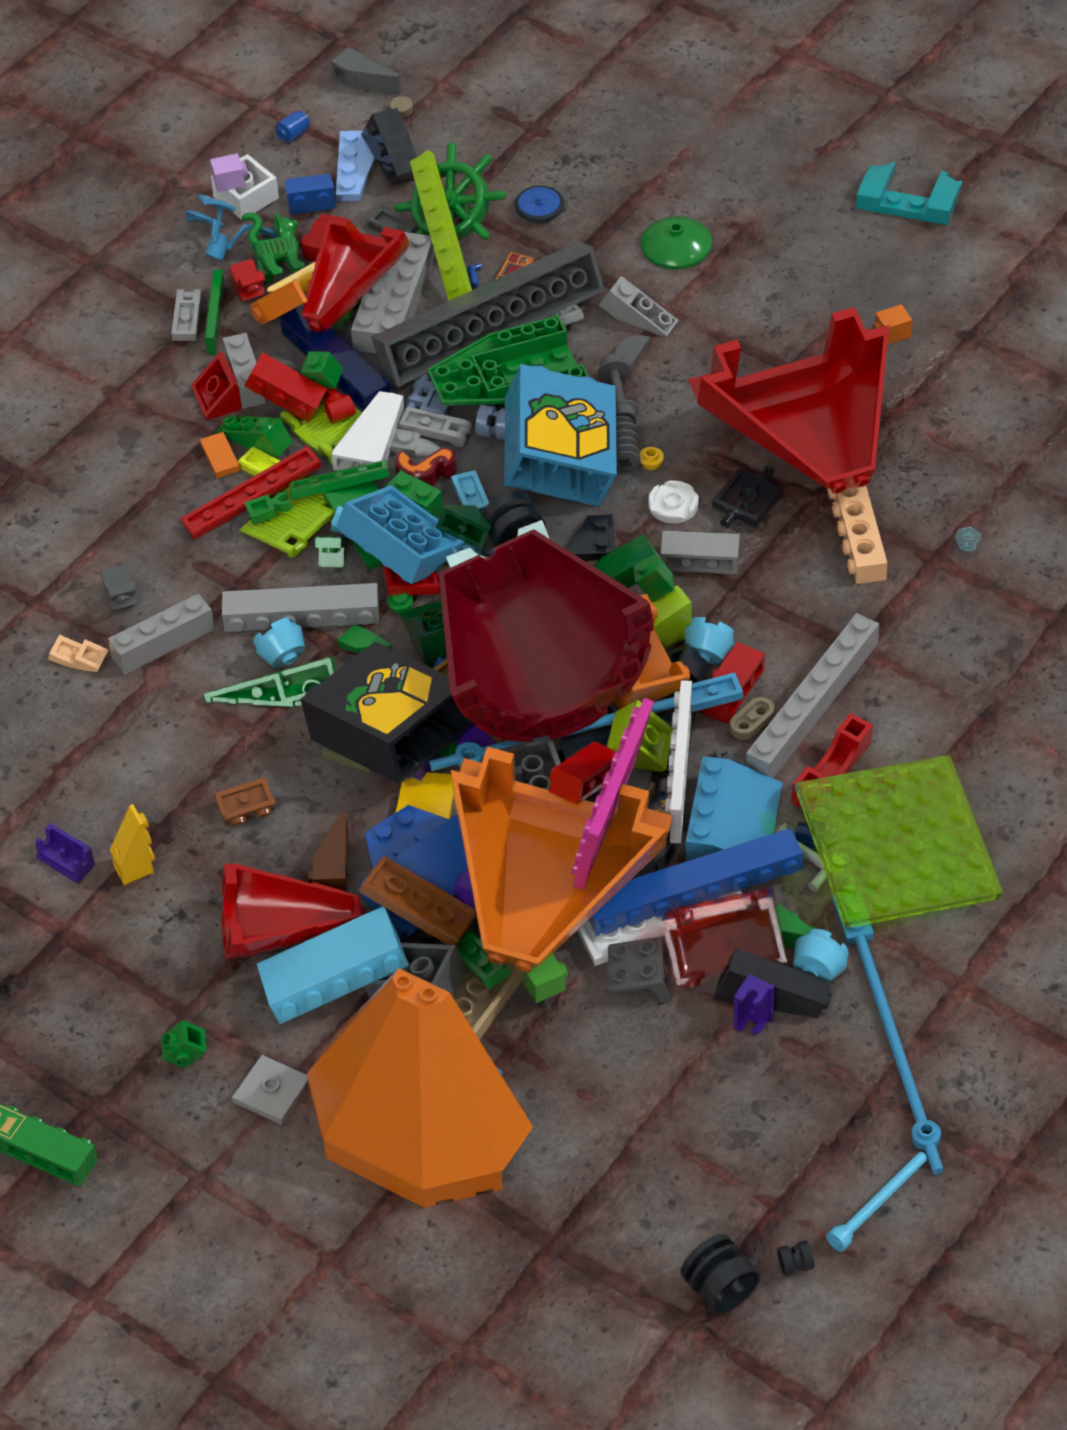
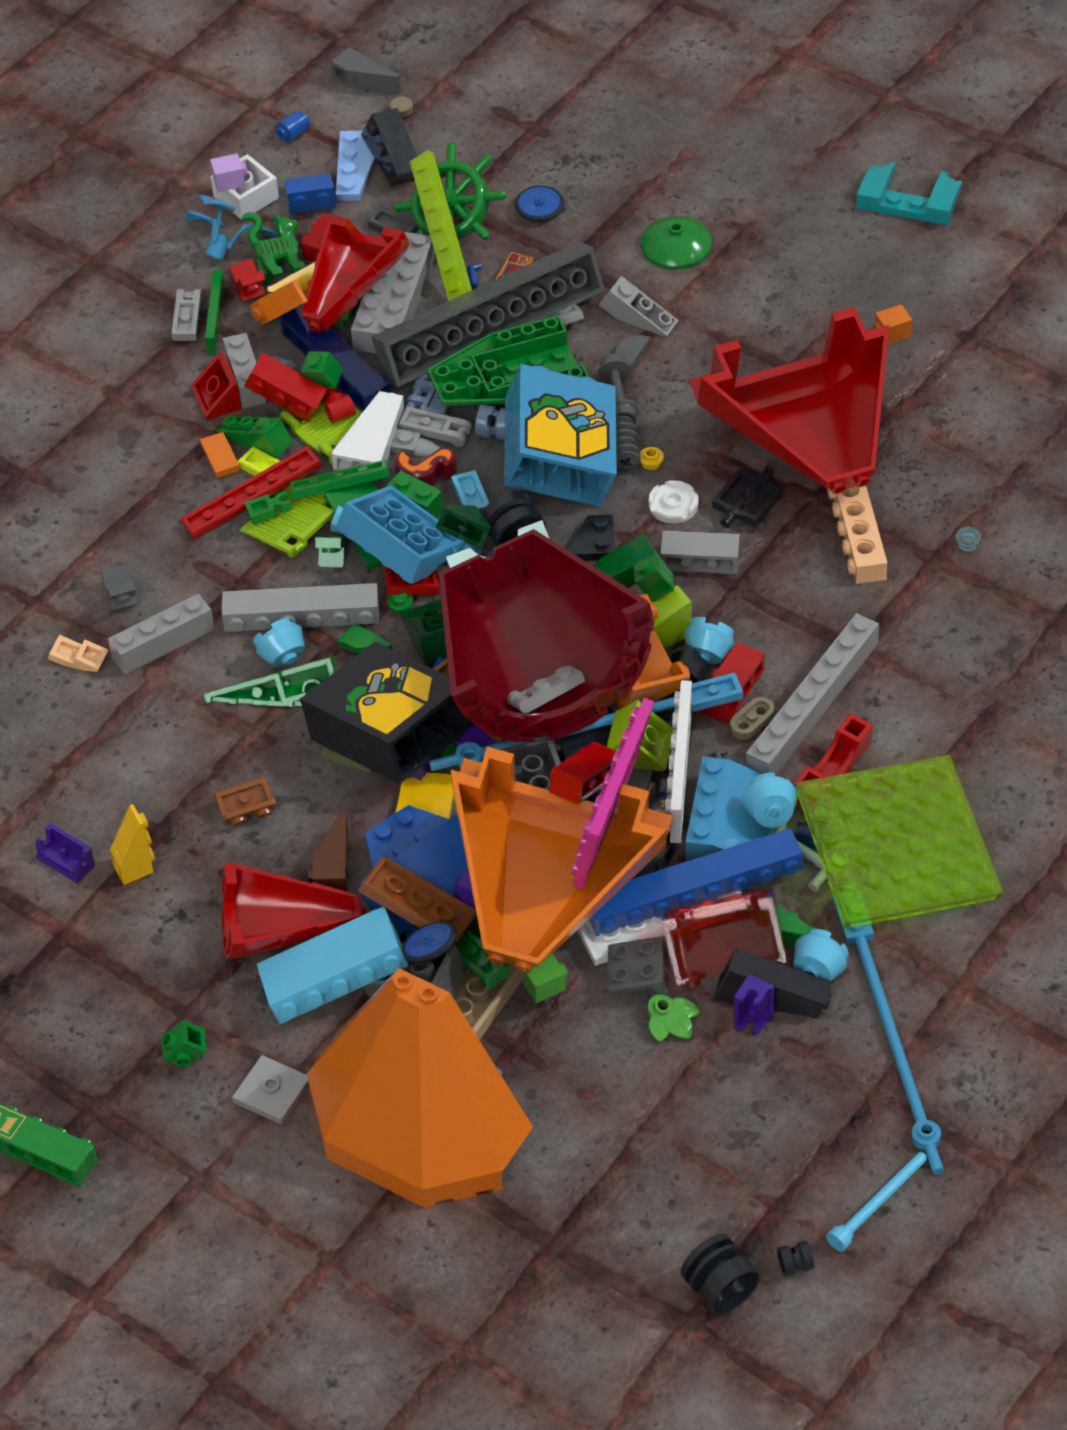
none -> blue wheel [402,921,457,964]
none -> light grey plate [507,665,585,713]
none -> bright green plate [647,994,700,1042]
none -> medium azure cone [743,773,798,828]

